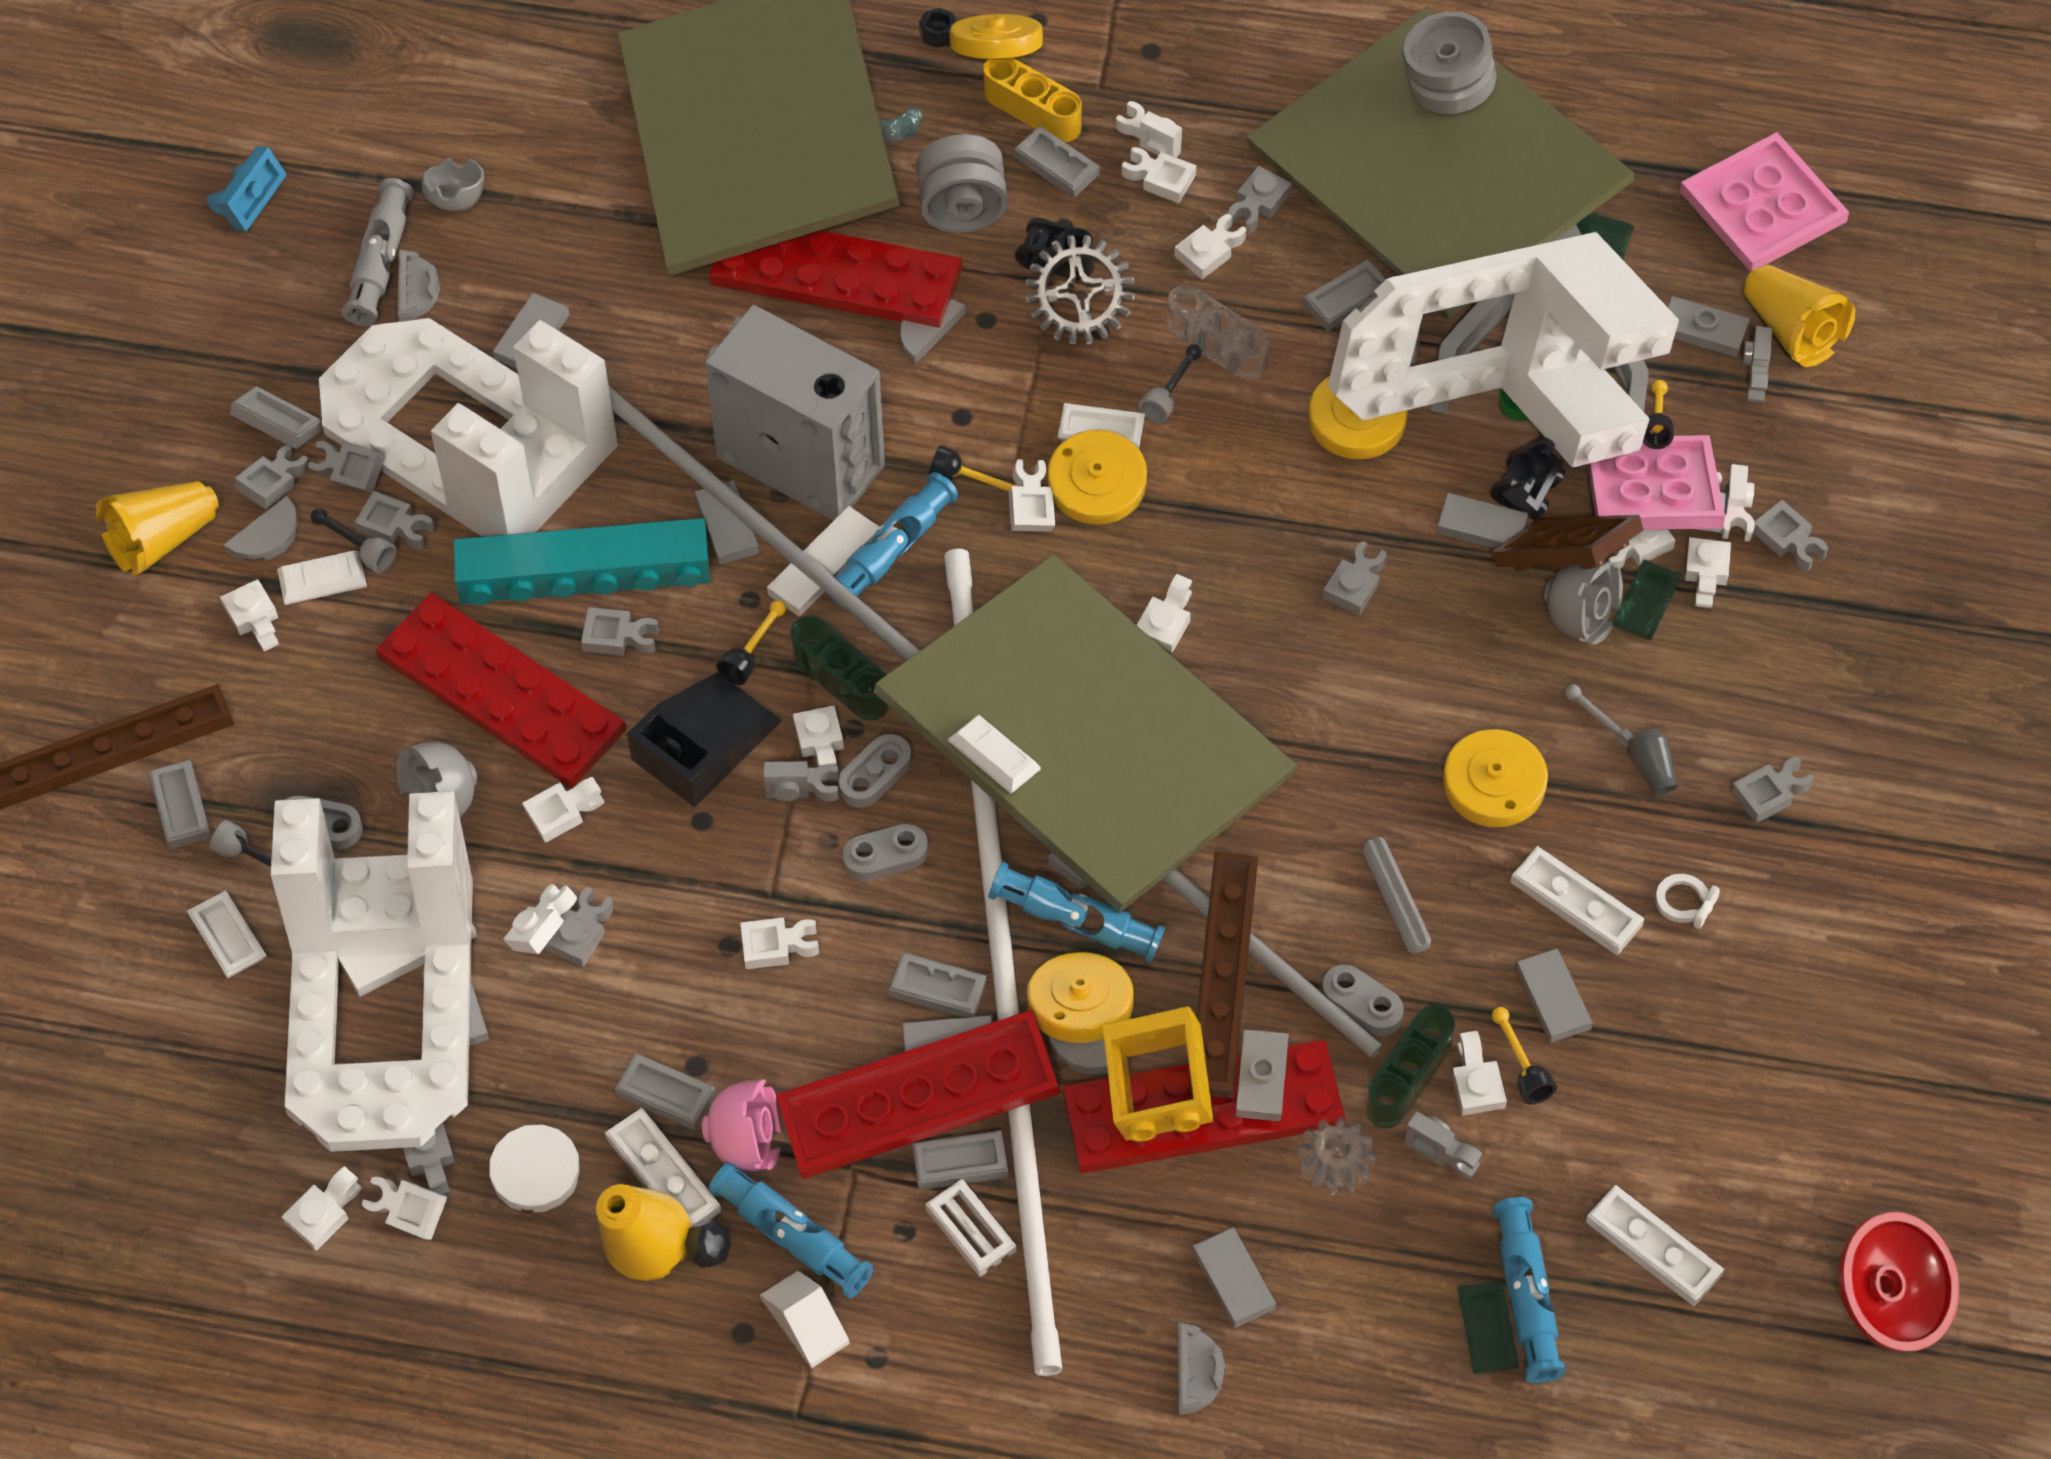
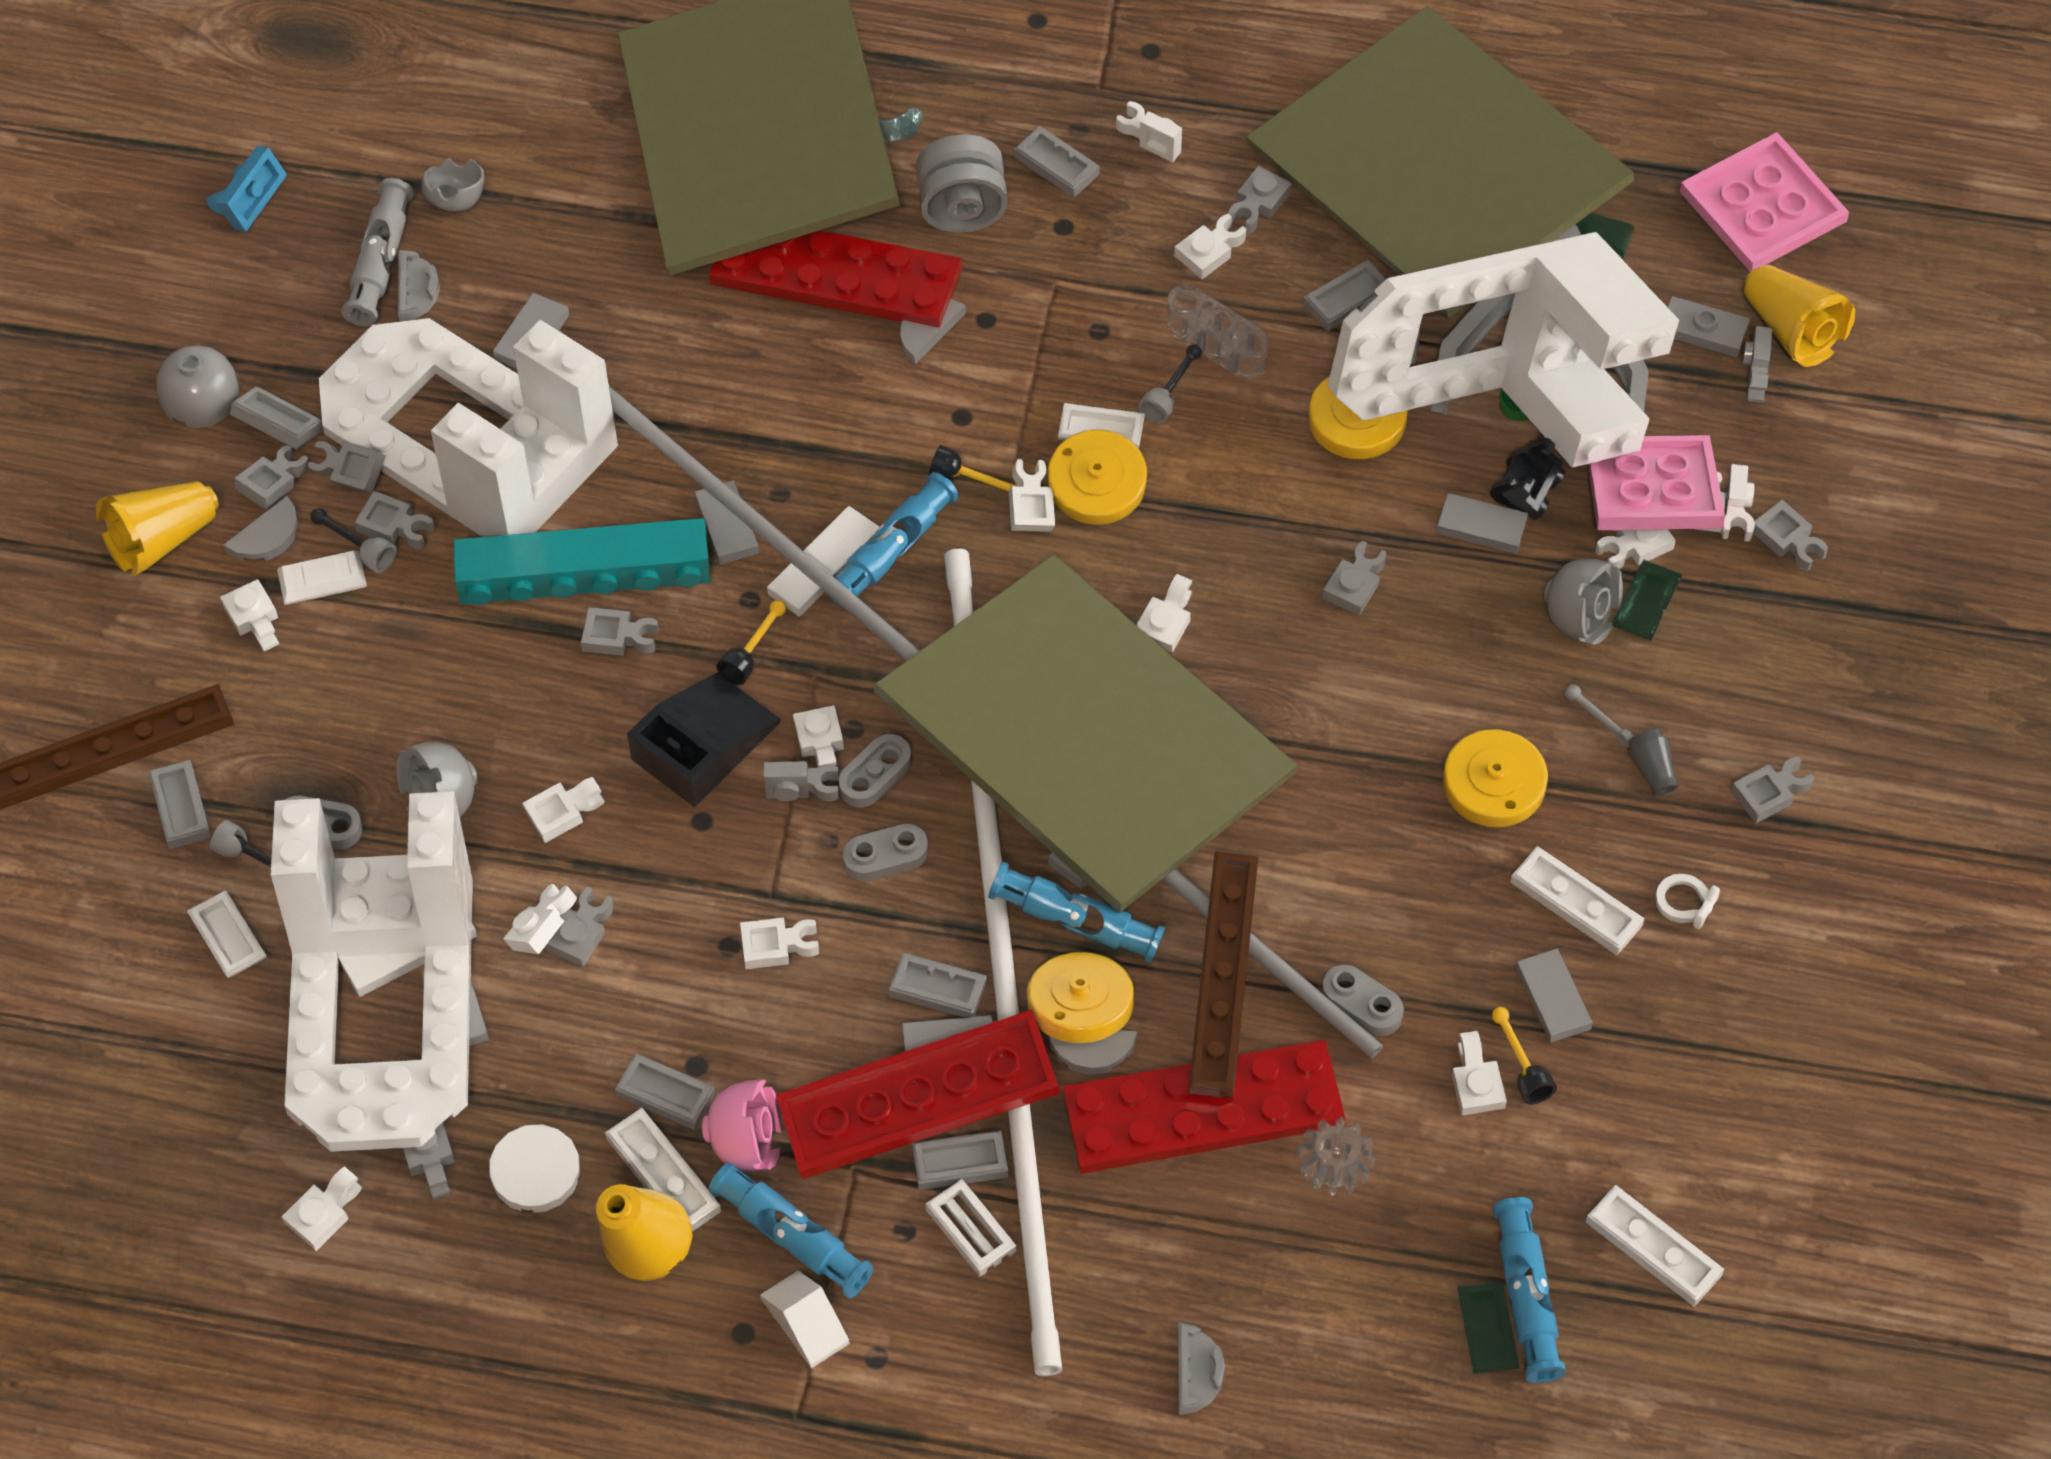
white plate [362,1177,448,1240] -> none
red plate [376,592,626,789] -> none
black tile [685,1220,731,1268] -> none
light grey gear [705,304,885,521] -> none
clear green beam [790,615,889,721] -> none
black tile [919,8,956,48] -> none
white tile [948,715,1041,794] -> none
yellow wheel [949,14,1043,59] -> none
yellow beam [983,58,1082,142] -> none
black piece [1015,218,1095,281] -> none
light grey gear [1026,235,1135,345] -> none
yellow window [1102,1006,1213,1141] -> none
white plate [1122,147,1196,203] -> none
light grey tile [1193,1227,1276,1328] -> none
light grey plate [1236,1029,1289,1121] -> none
light grey axle [1363,837,1431,954] -> none
clear green beam [1366,1005,1455,1128] -> none
light grey wheel [1403,11,1497,114] -> none
light grey plate [1404,1111,1482,1179] -> none
reddish brown plate [1492,515,1644,571] -> none
black hinge [1643,380,1674,449] -> none
white plate [1684,537,1731,608] -> none
red dish [1838,1212,1959,1352] -> none
none -> light grey cylinder [156,345,240,428]

